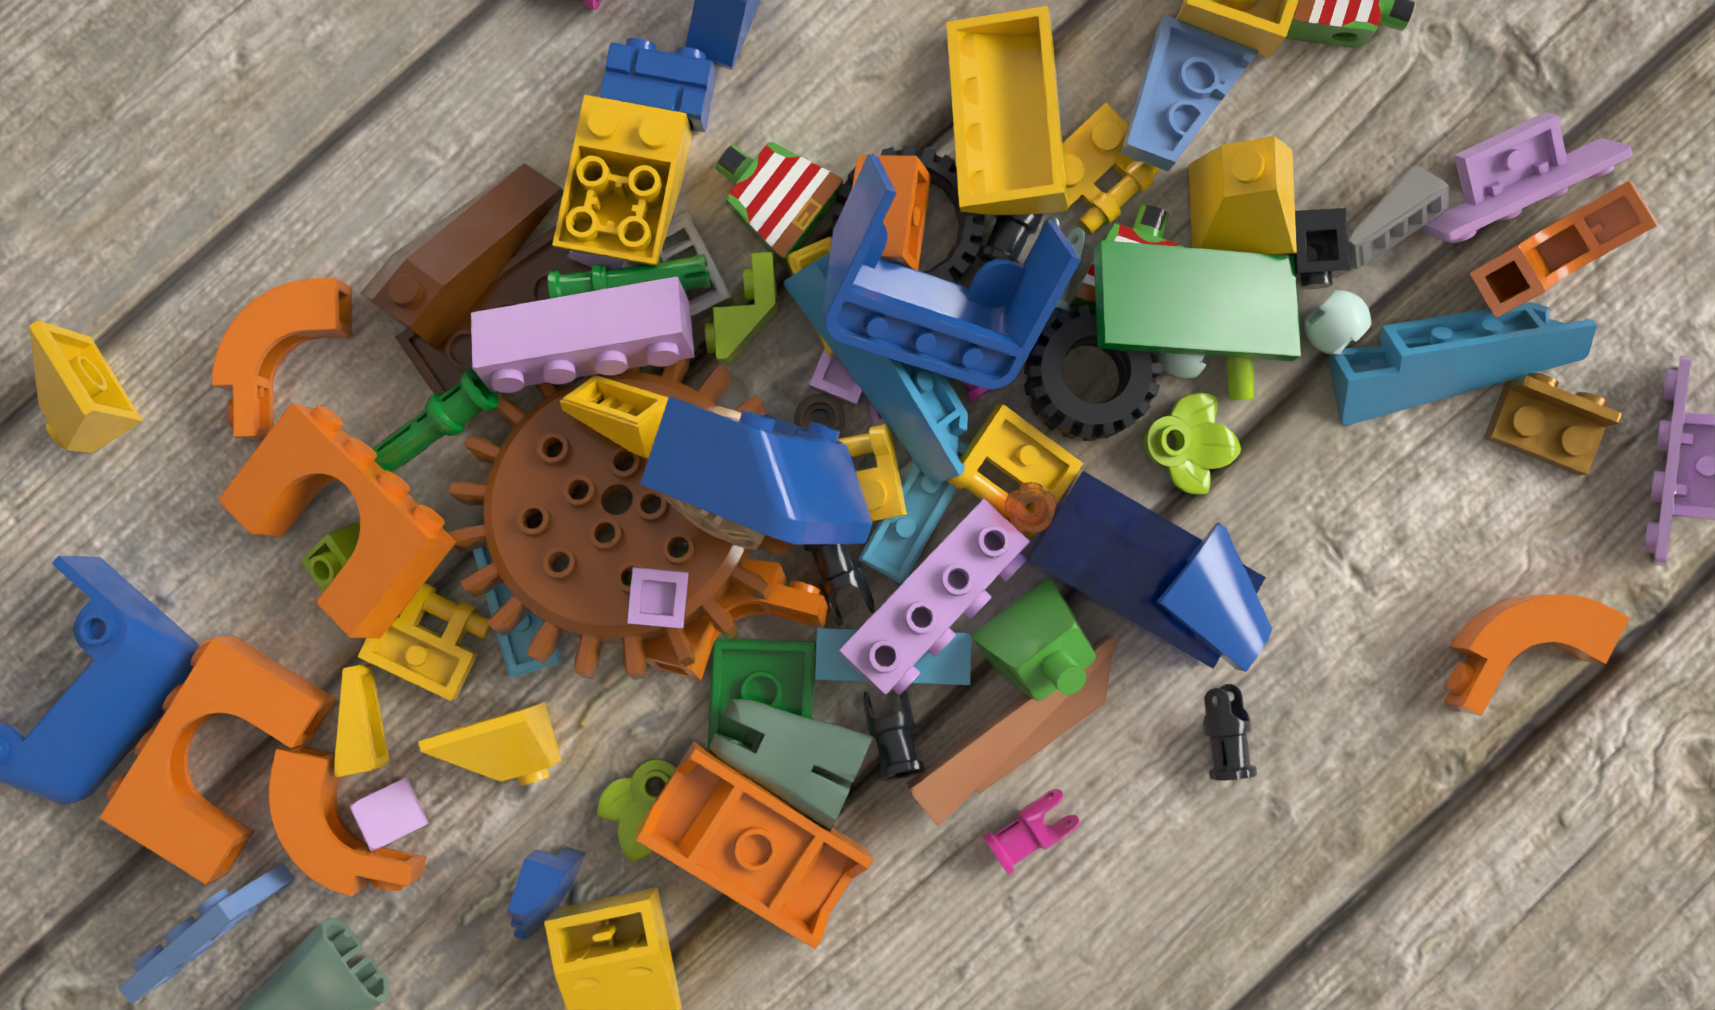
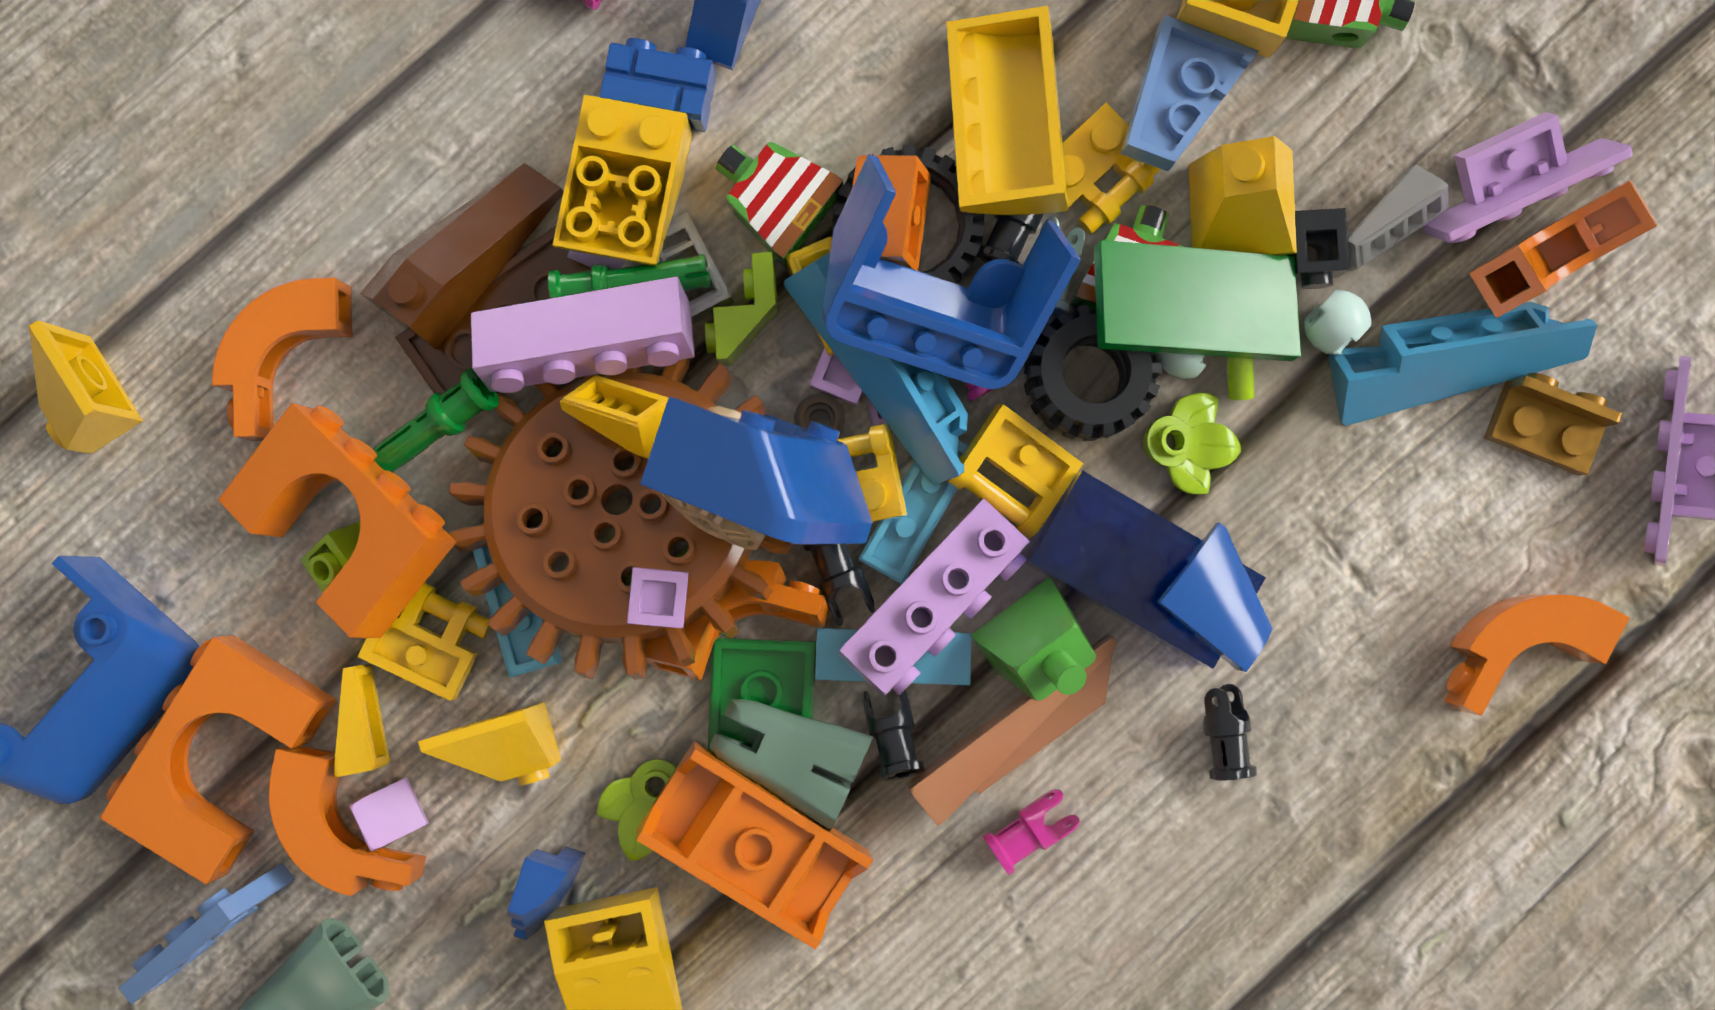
clear orange plate [1005,482,1057,533] -> none

